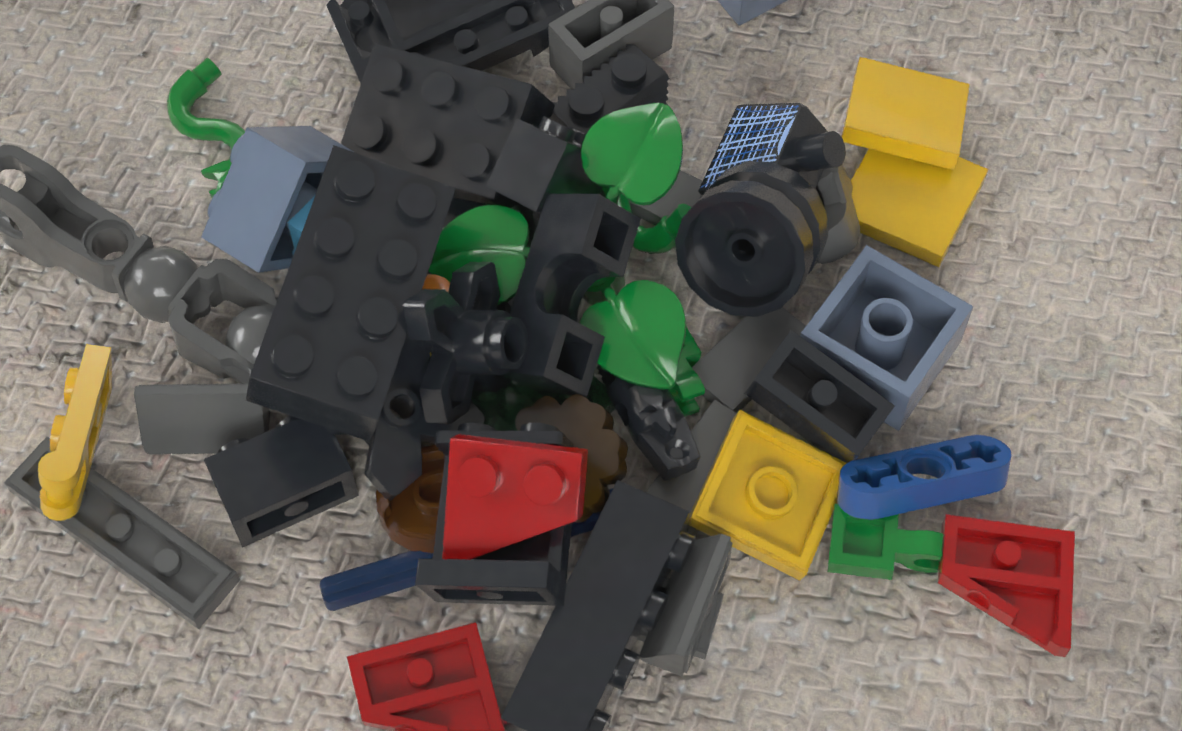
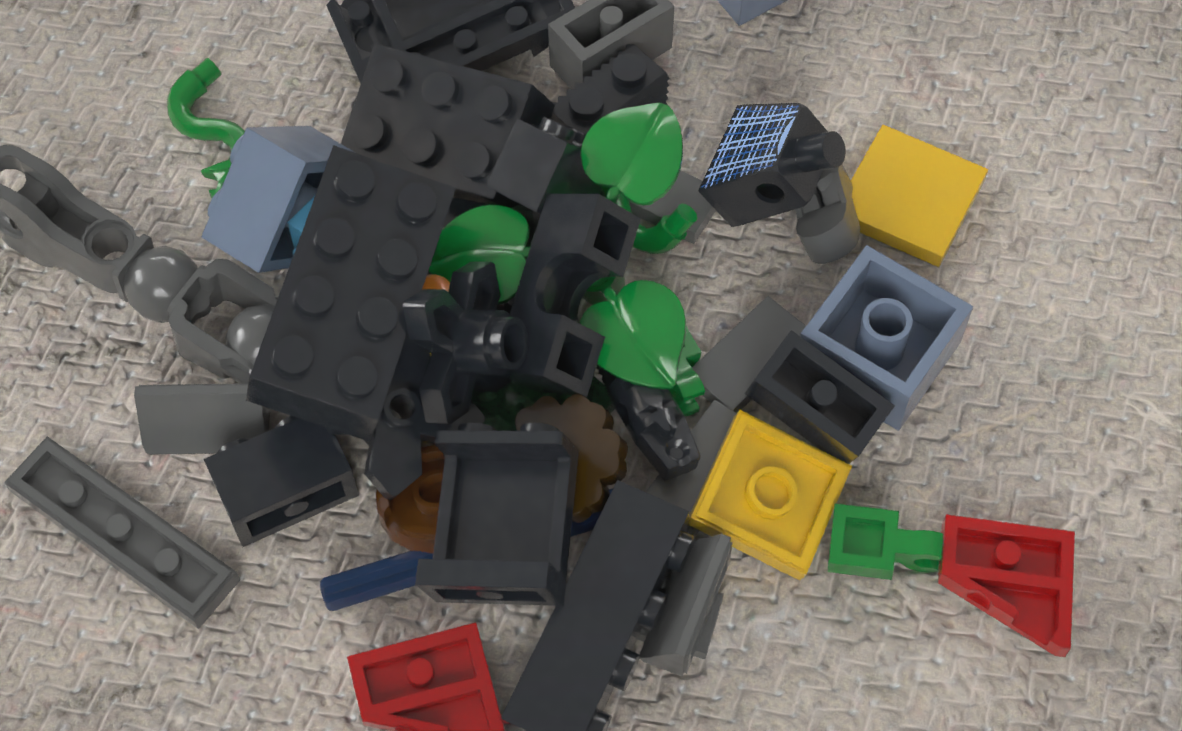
yellow plate [38,344,112,521] -> none
red wing [442,434,588,560] -> none
black wheel [675,161,828,317] -> none
blue beam [837,435,1012,520] -> none
yellow tile [841,57,970,170] -> none

